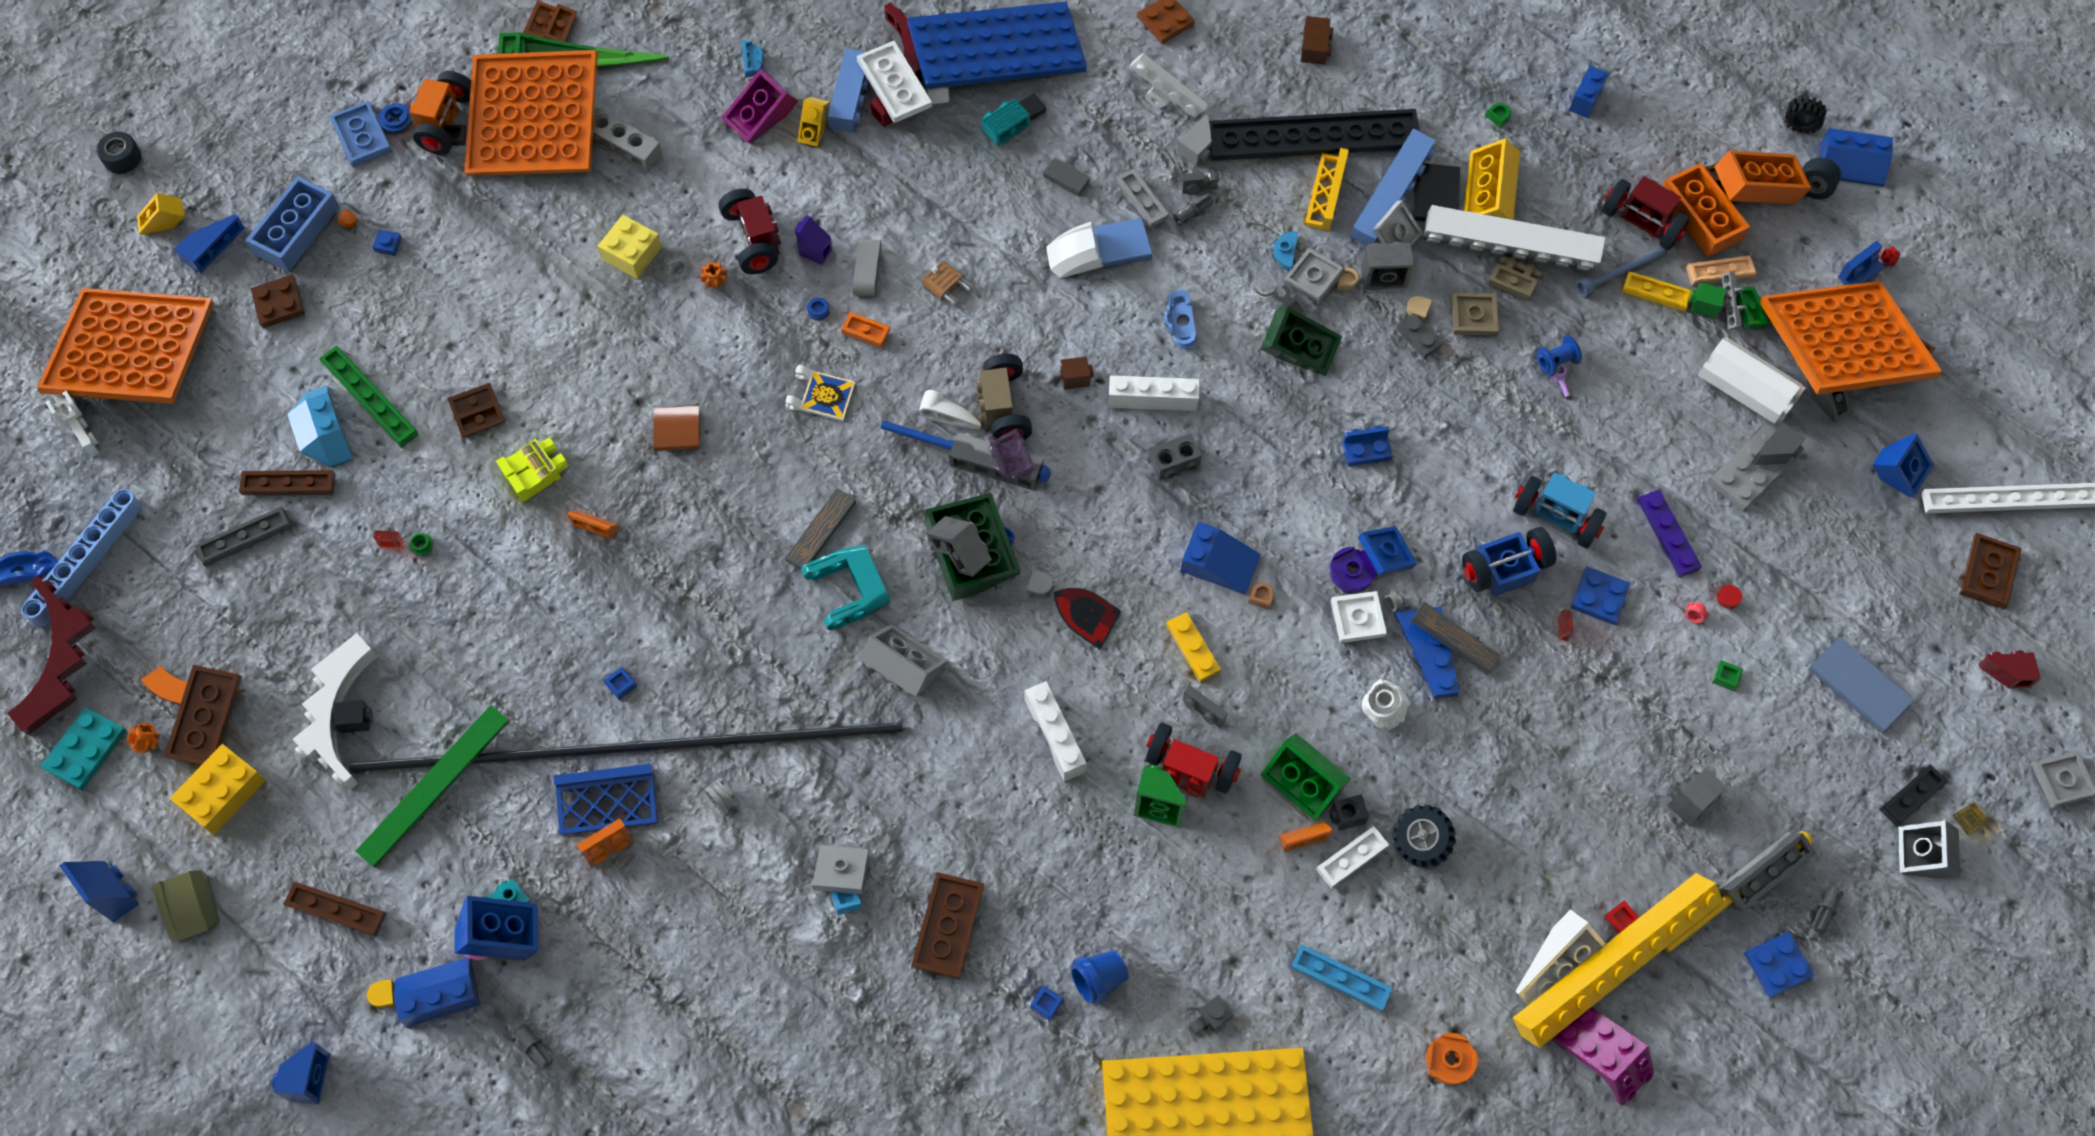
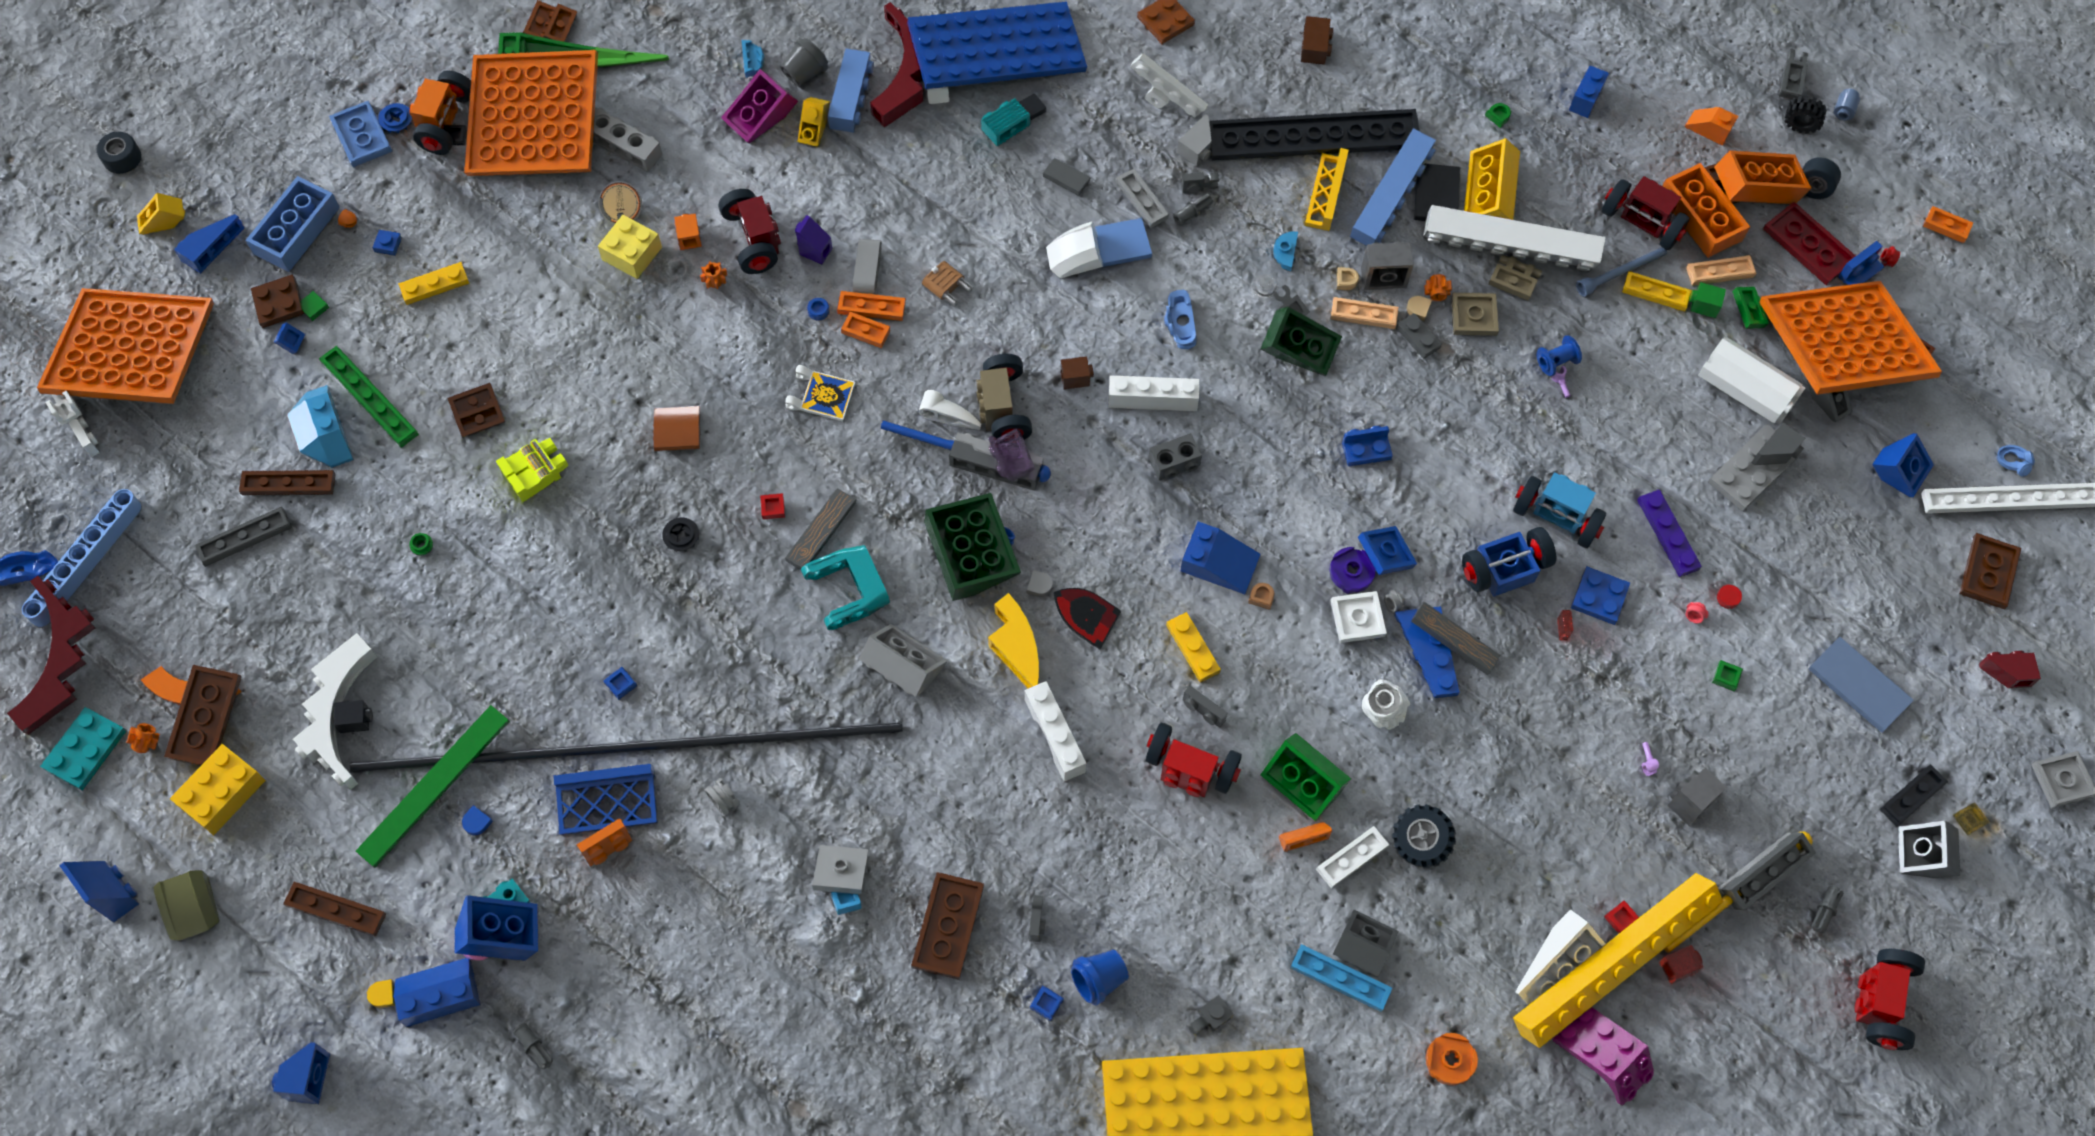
clear red tile [373,530,404,549] -> none
orange slope [567,510,619,539] -> none
white plate [857,41,932,123] -> none
flat silver brick [926,516,992,576] -> none
green slope [1134,765,1186,828] -> none
light grey plate [1284,248,1345,304] -> none
black brick [1329,794,1369,831] -> none
light grey plate [1373,200,1423,247] -> none
light grey piece [1721,271,1746,330] -> none
blue plate [1744,931,1815,998] -> none
blue slope [1820,128,1893,187] -> none
none -> blue plate [274,322,305,354]
none -> green tile [301,291,329,321]
none -> yellow plate [398,262,469,305]
none -> blue tile [462,805,493,836]
none -> tan piece [598,181,642,224]
none -> black gear [662,517,699,553]
none -> orange brick [674,213,702,250]
none -> red plate [760,493,785,520]
none -> dark grey piece [780,38,828,87]
none -> orange plate [837,291,906,321]
none -> yellow slope [988,593,1039,689]
none -> dark grey plate [1029,895,1046,942]
none -> light nougat tile [1330,297,1399,329]
none -> dark grey slope [1333,910,1399,976]
none -> orange gear [1424,274,1452,301]
none -> lavender hand [1642,742,1659,776]
none -> clear red brick [1659,945,1703,984]
none -> orange slope [1685,107,1739,146]
none -> dark red plate [1763,202,1856,286]
none -> dark grey hinge [1779,49,1808,100]
none -> sand blue brick [1834,89,1860,121]
none -> brick [1854,948,1925,1050]
none -> orange plate [1923,206,1973,243]
none -> medium blue piece [1997,445,2035,477]

